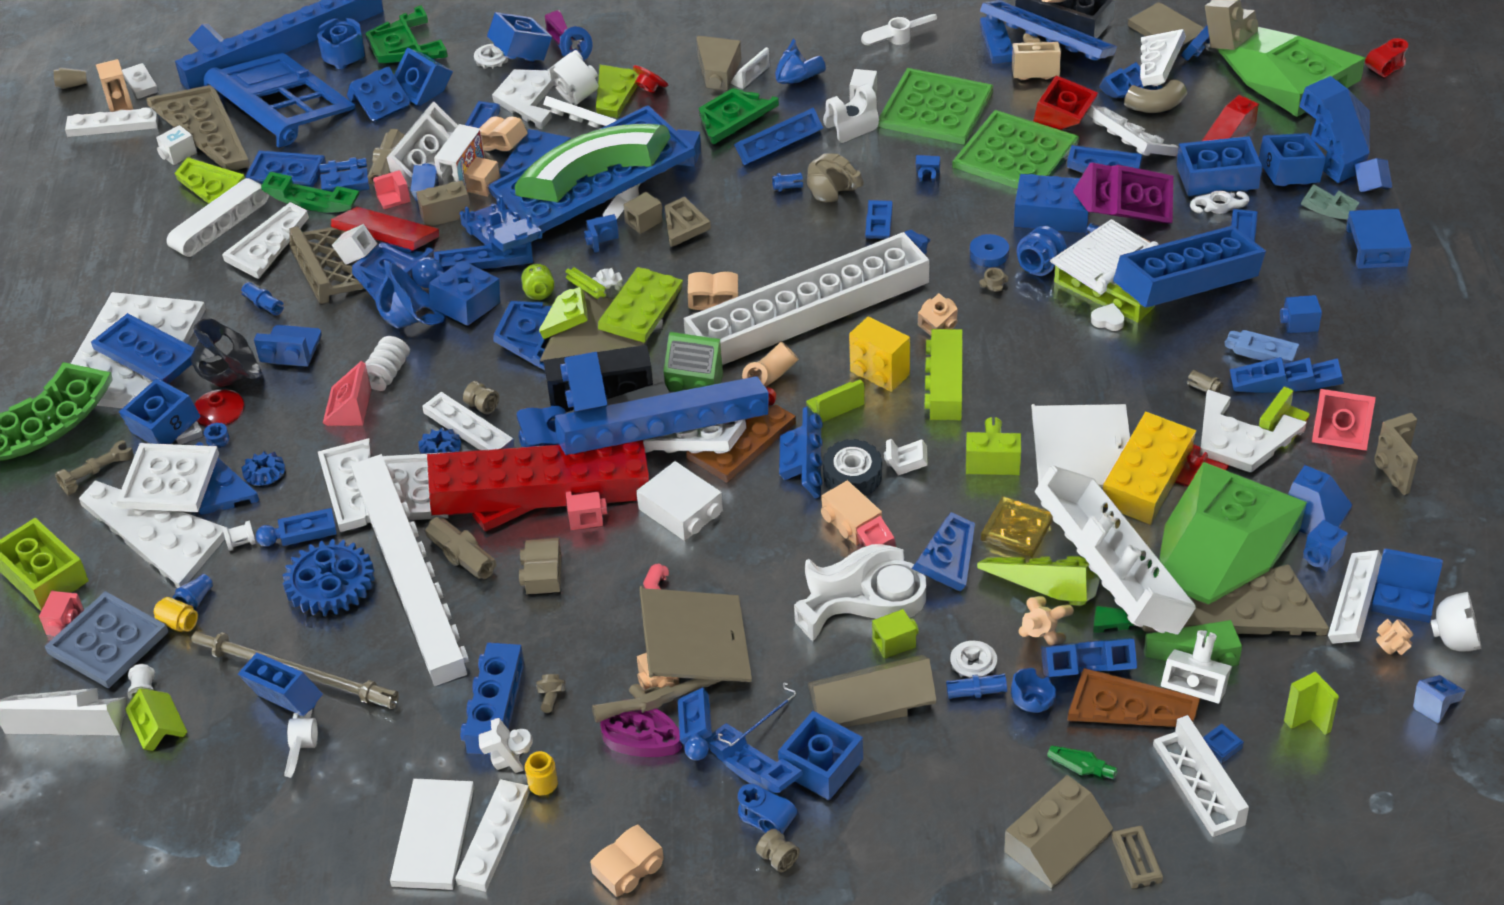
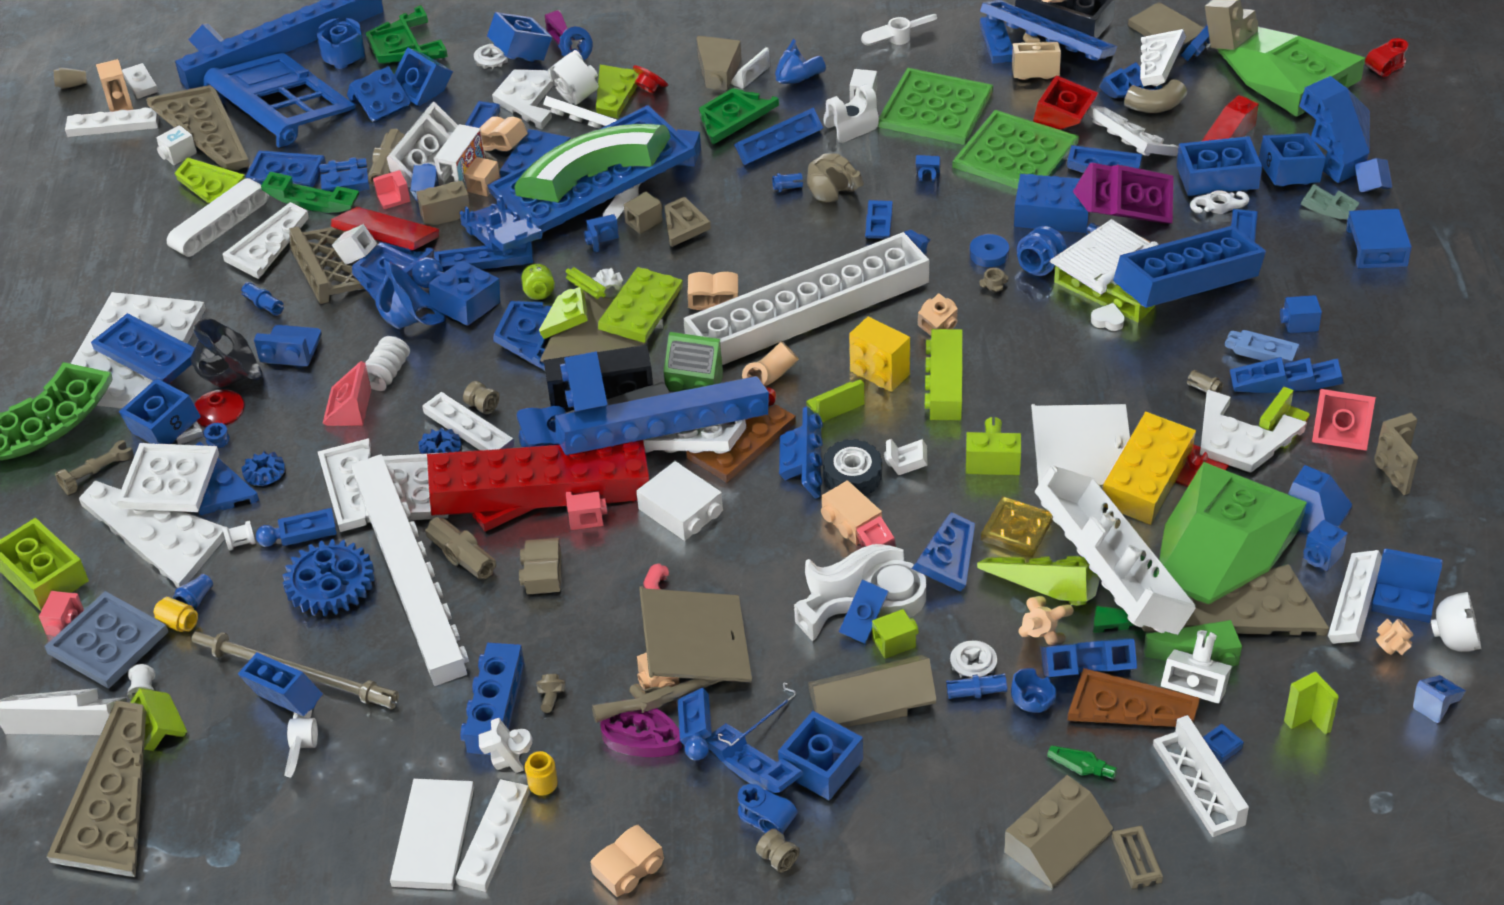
none -> dark tan wing [47,701,146,877]
none -> blue plate [839,579,889,644]

